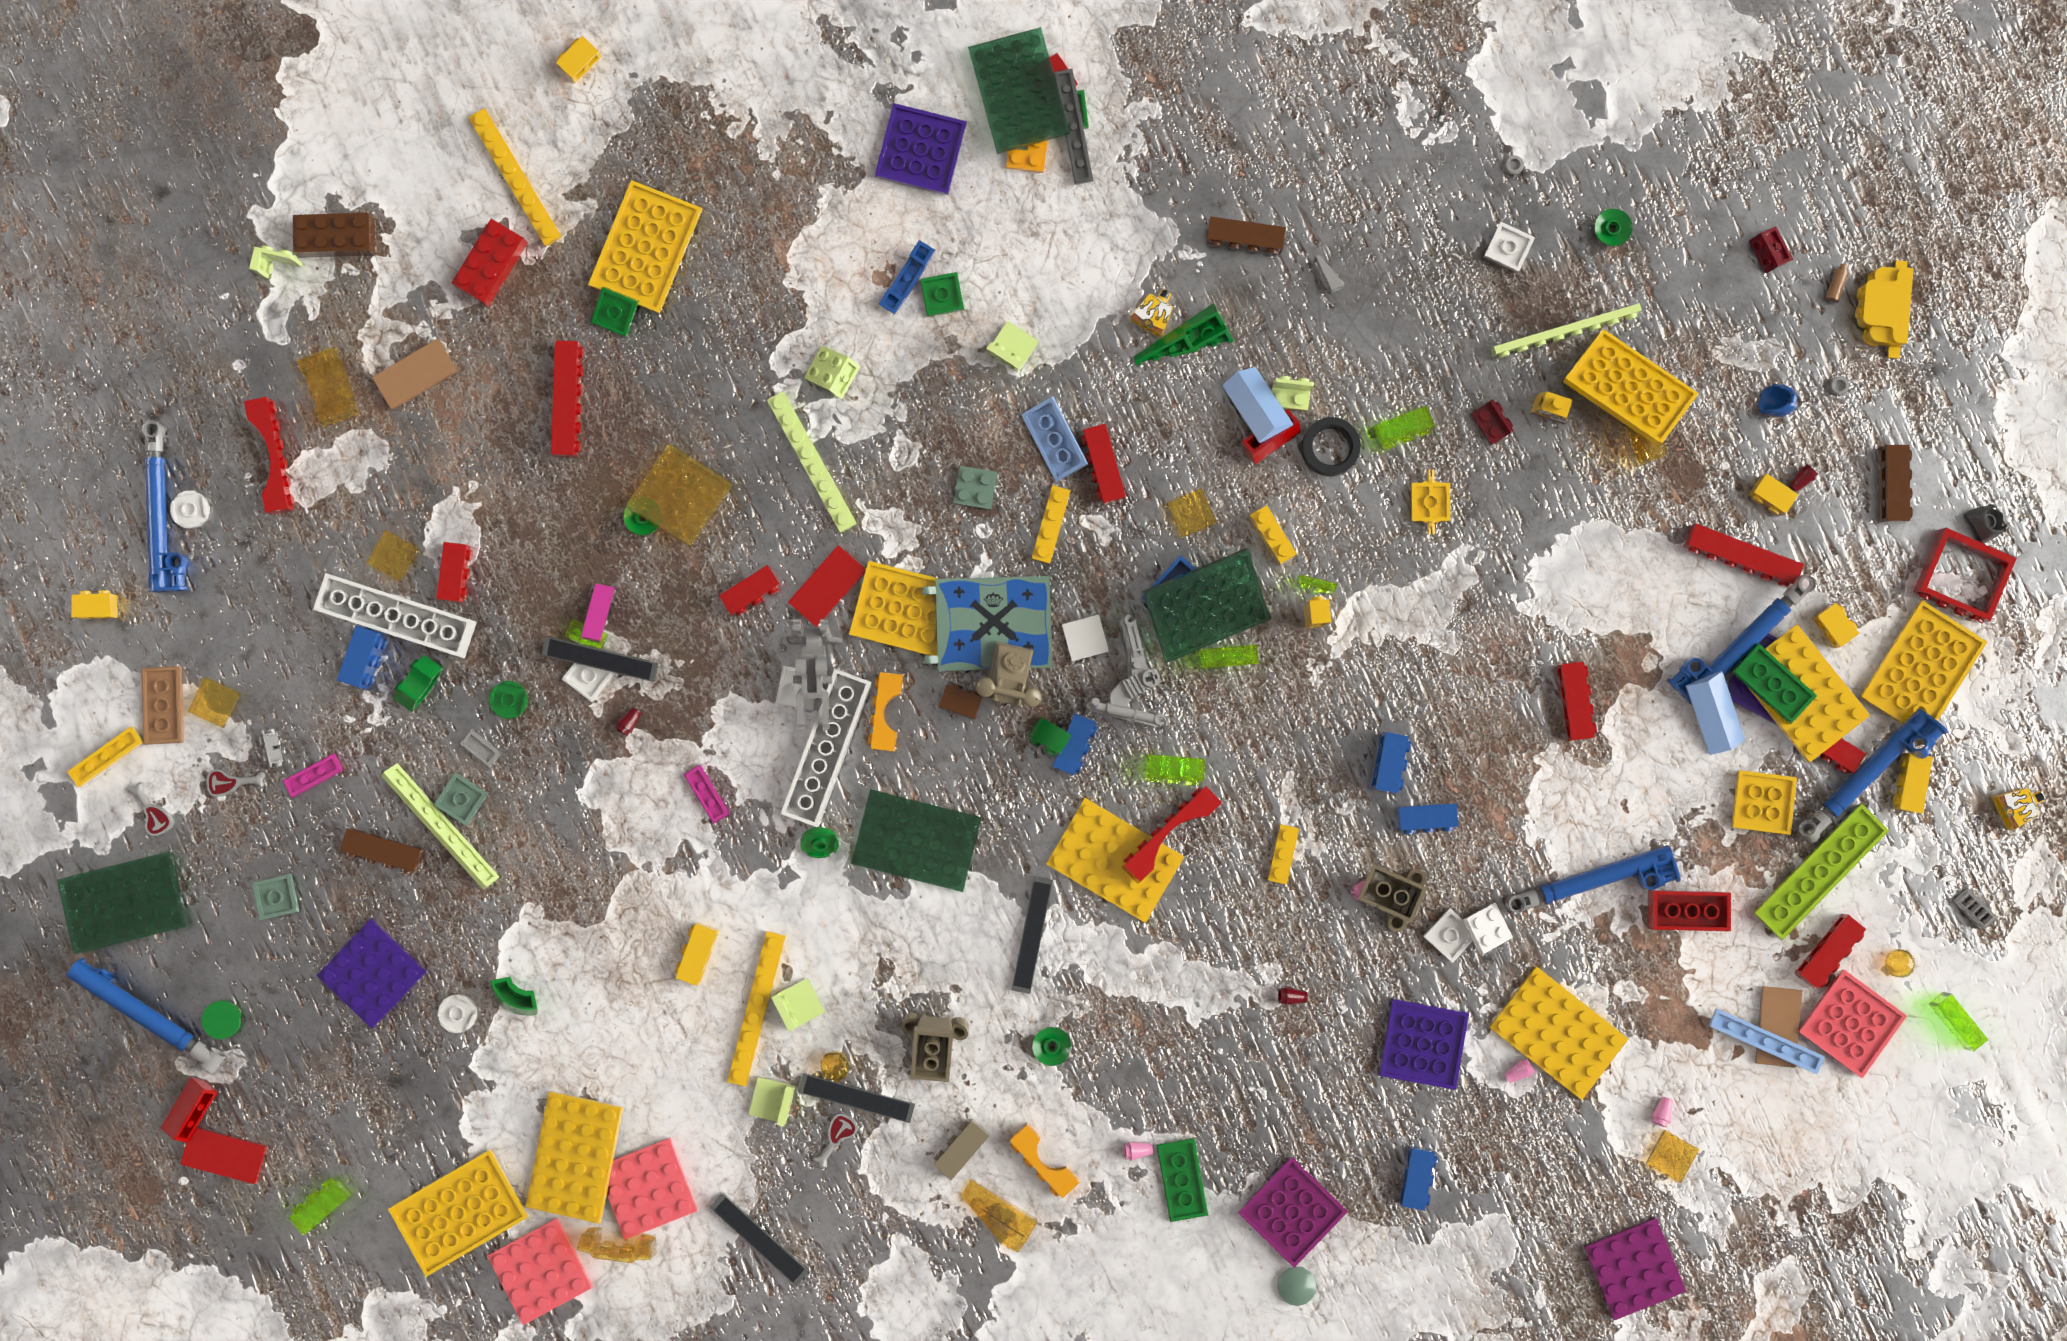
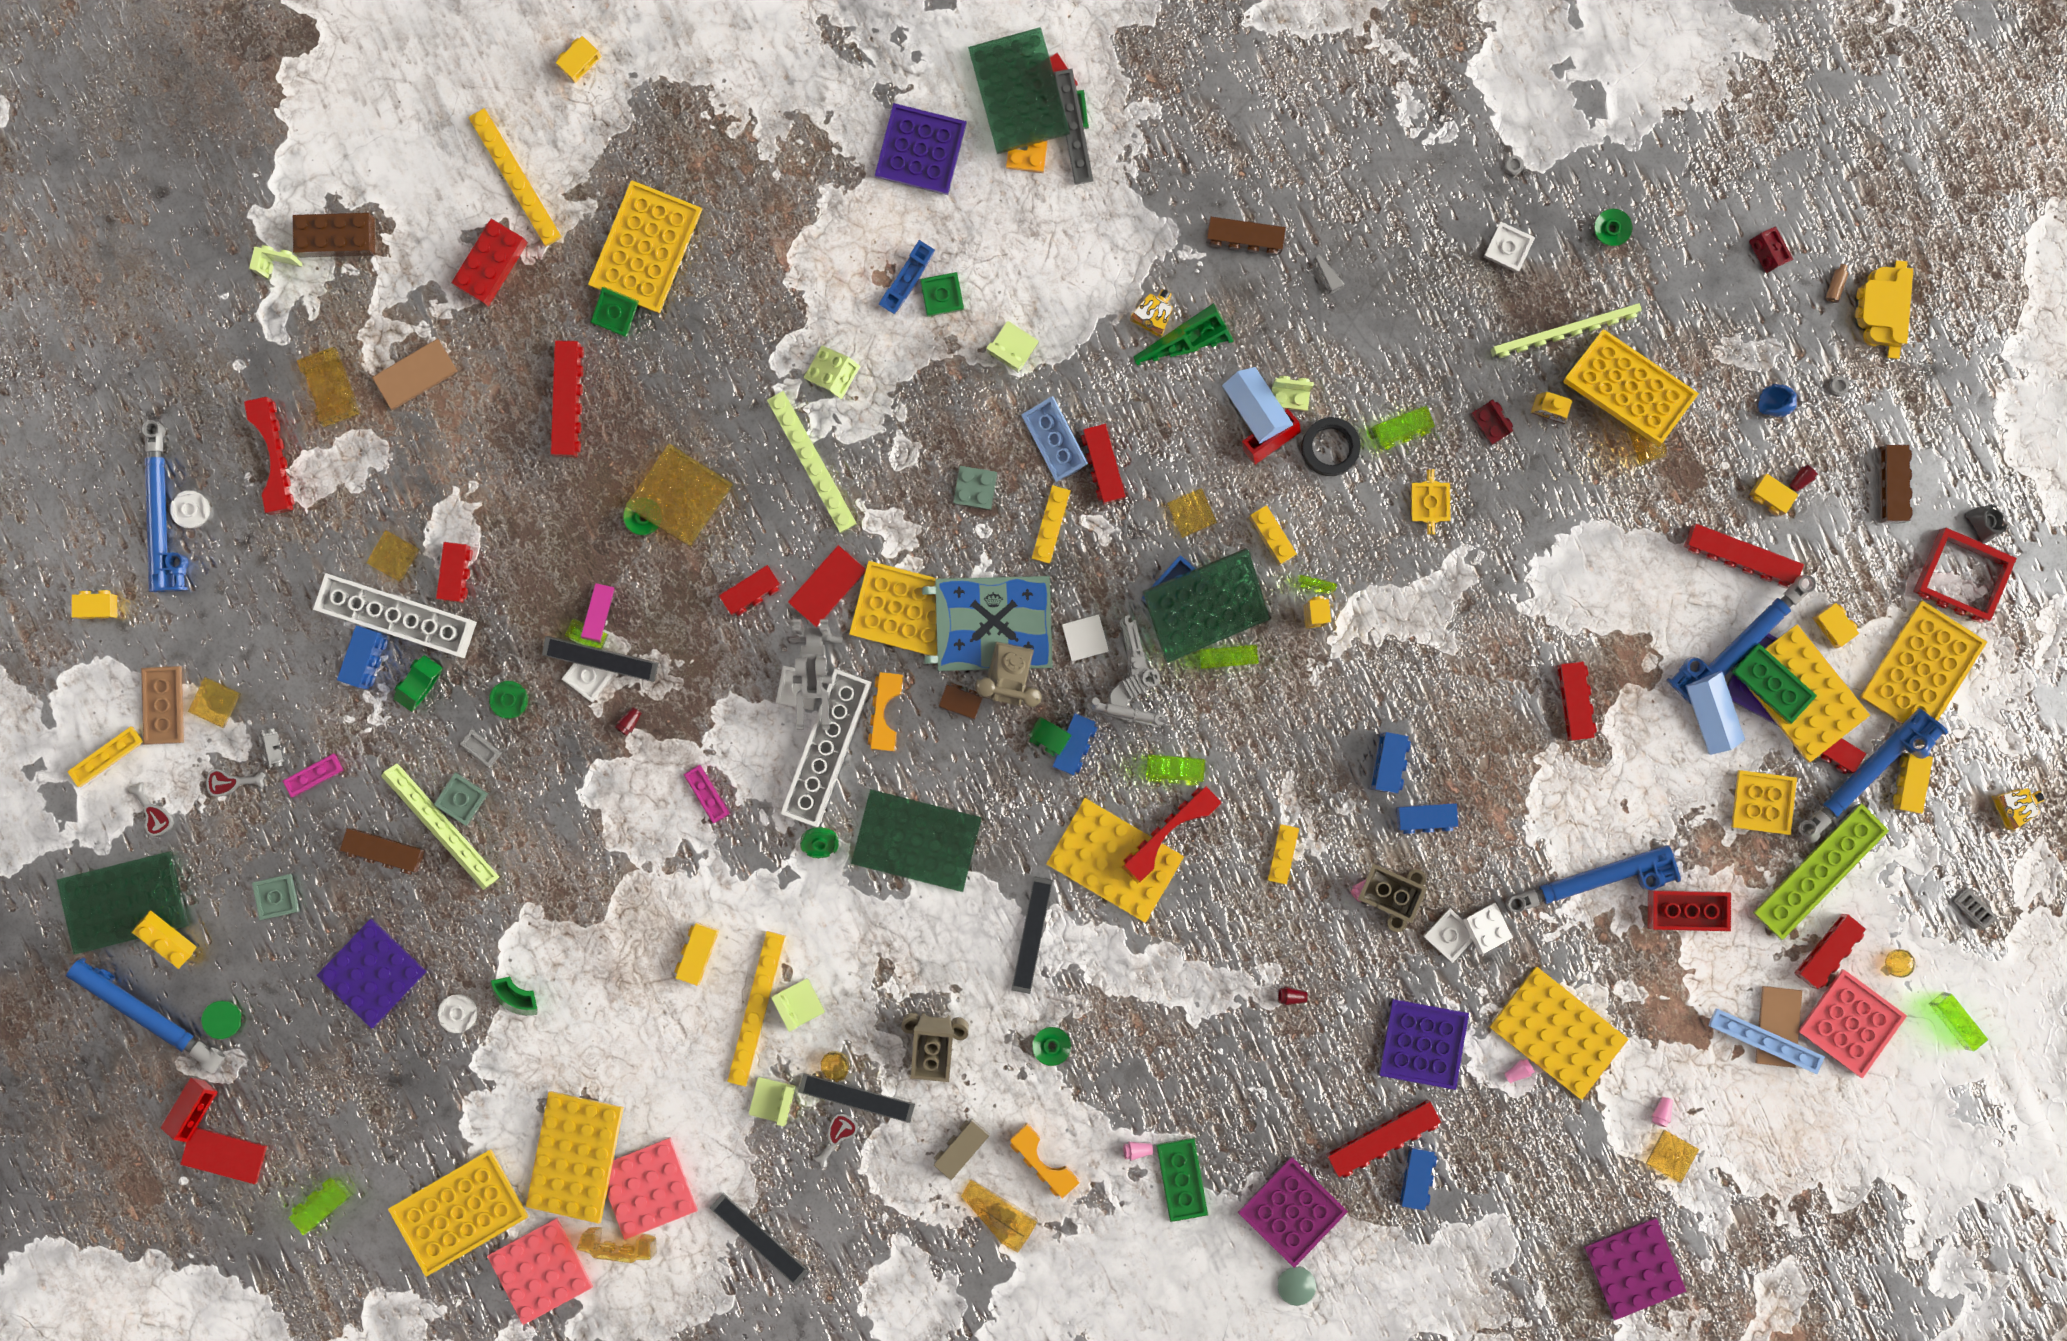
none -> yellow brick [132,910,196,969]
none -> red brick [1326,1099,1442,1178]

